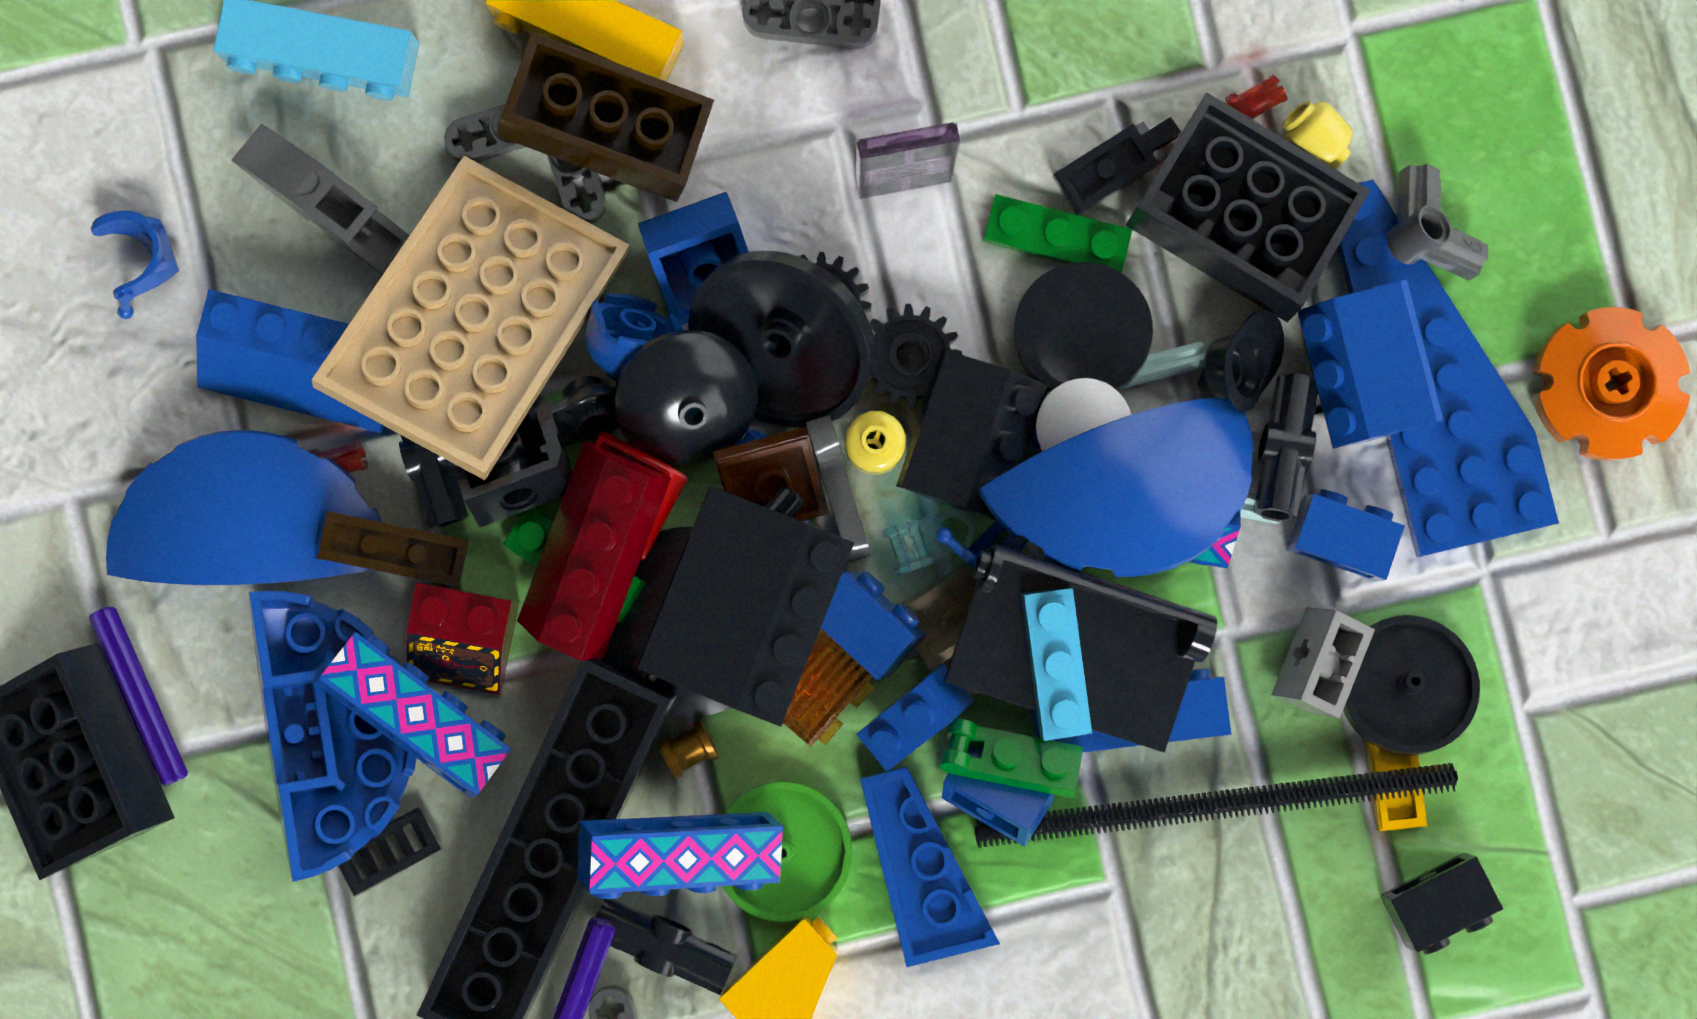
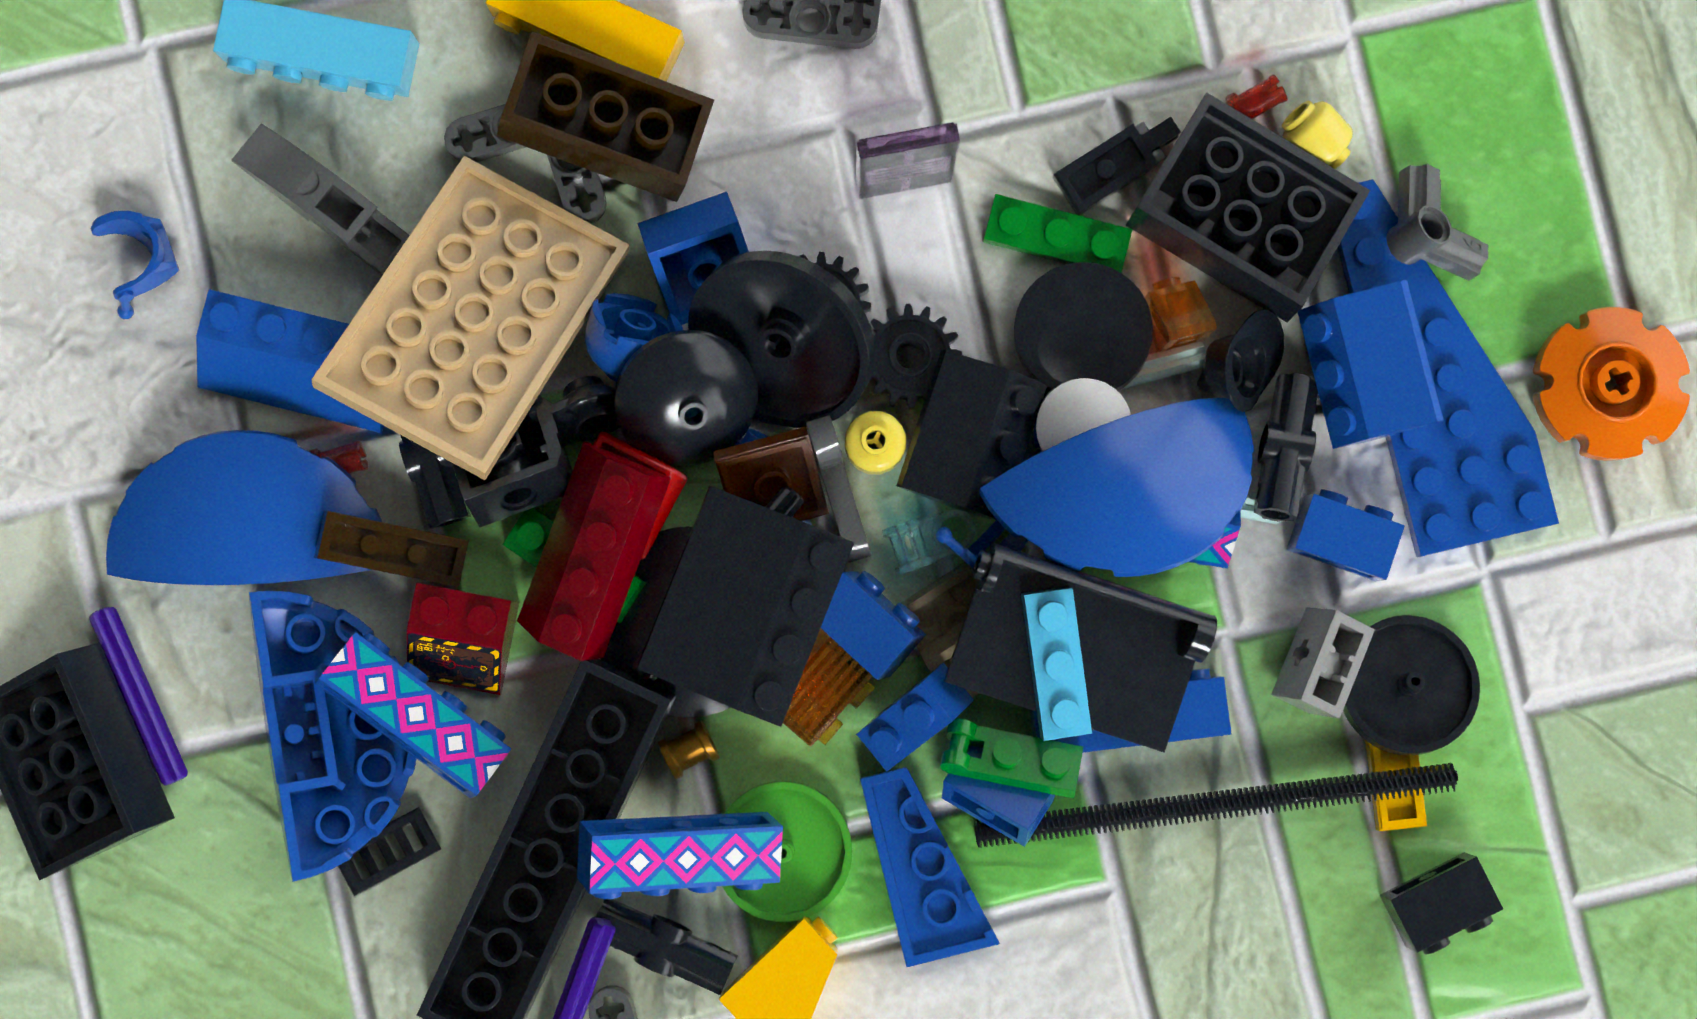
none -> clear orange slope [1145,277,1217,353]

